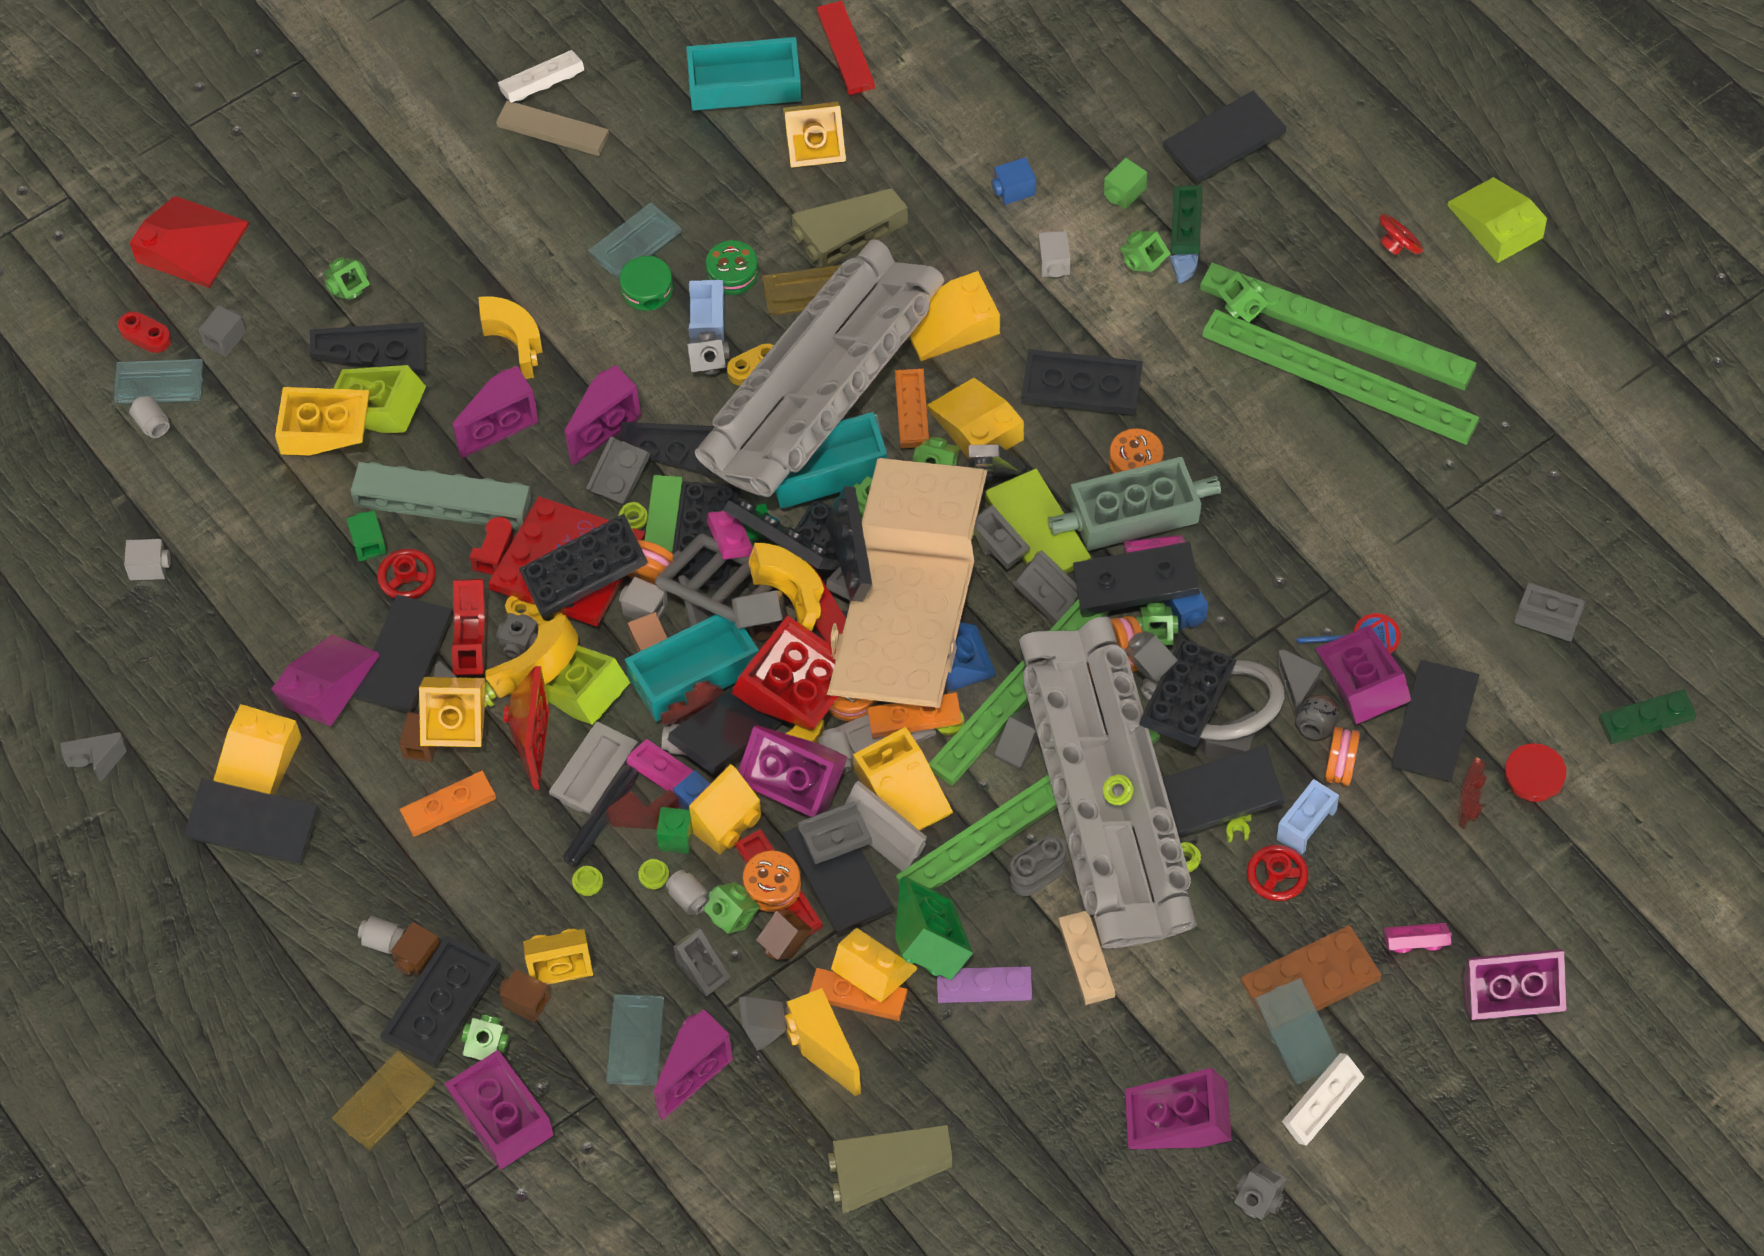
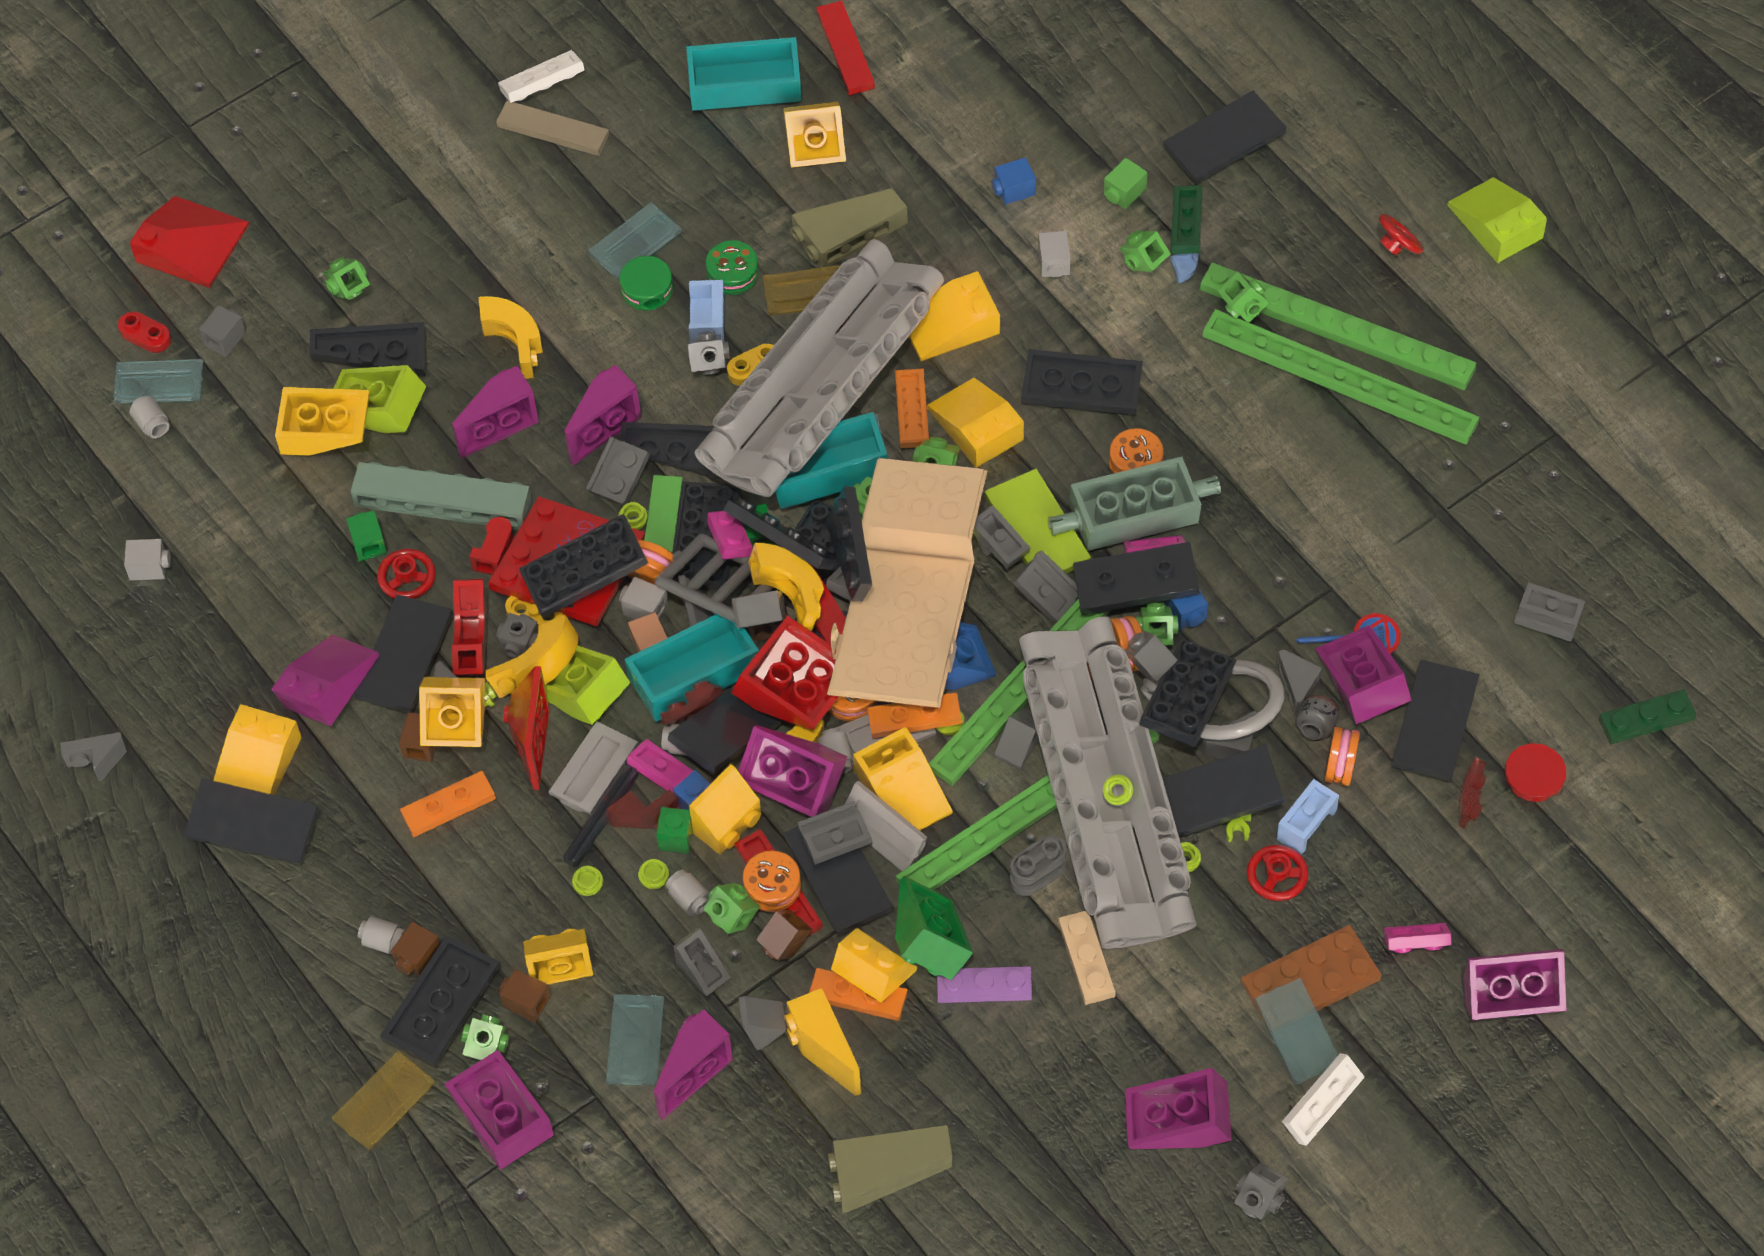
black wing [969,445,1027,482] -> none

